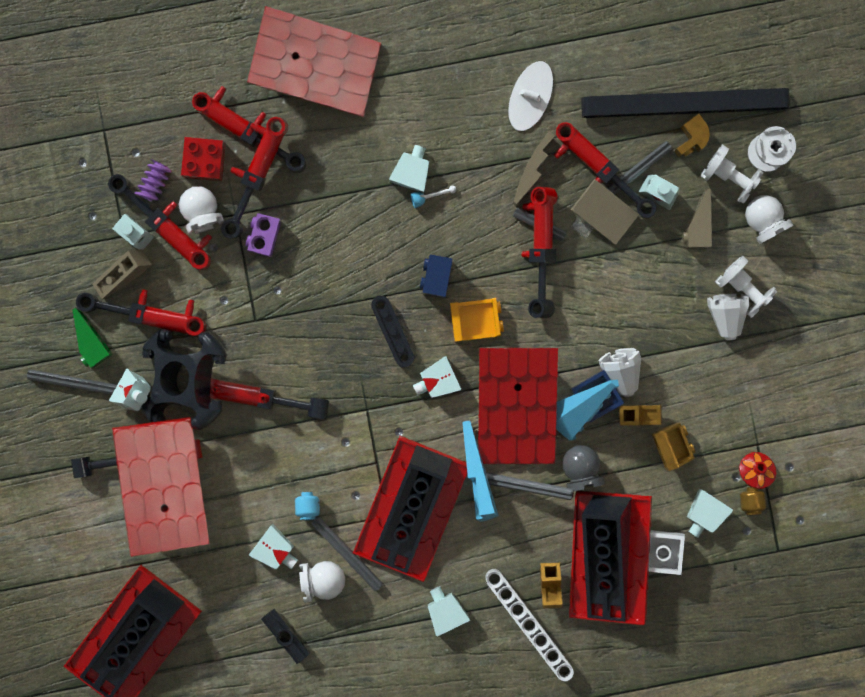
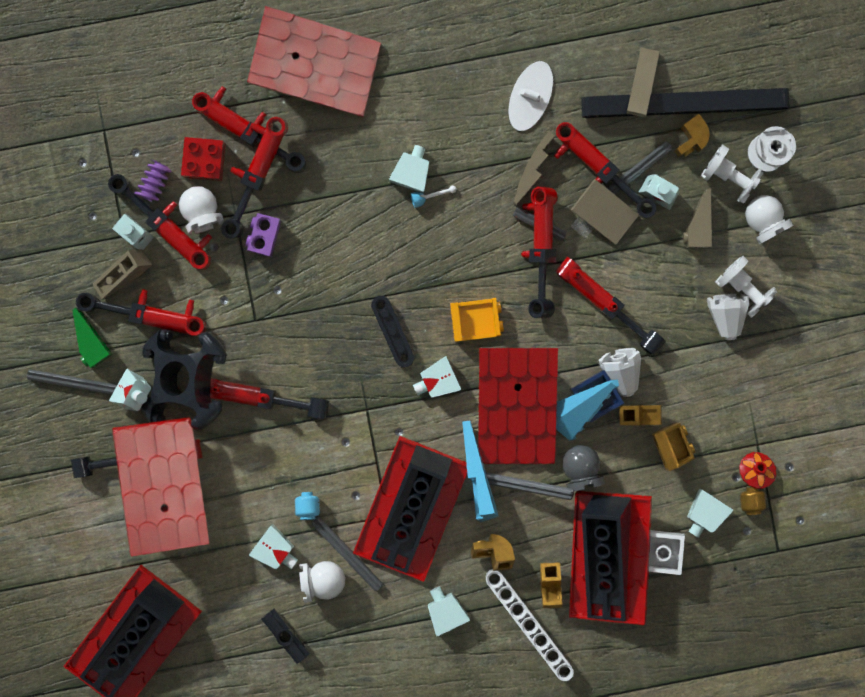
dark blue brick [419,254,453,299] -> none
none -> pearl gold brick [471,534,515,571]
none -> piece [555,257,666,356]
none -> dark tan slope [627,47,660,117]

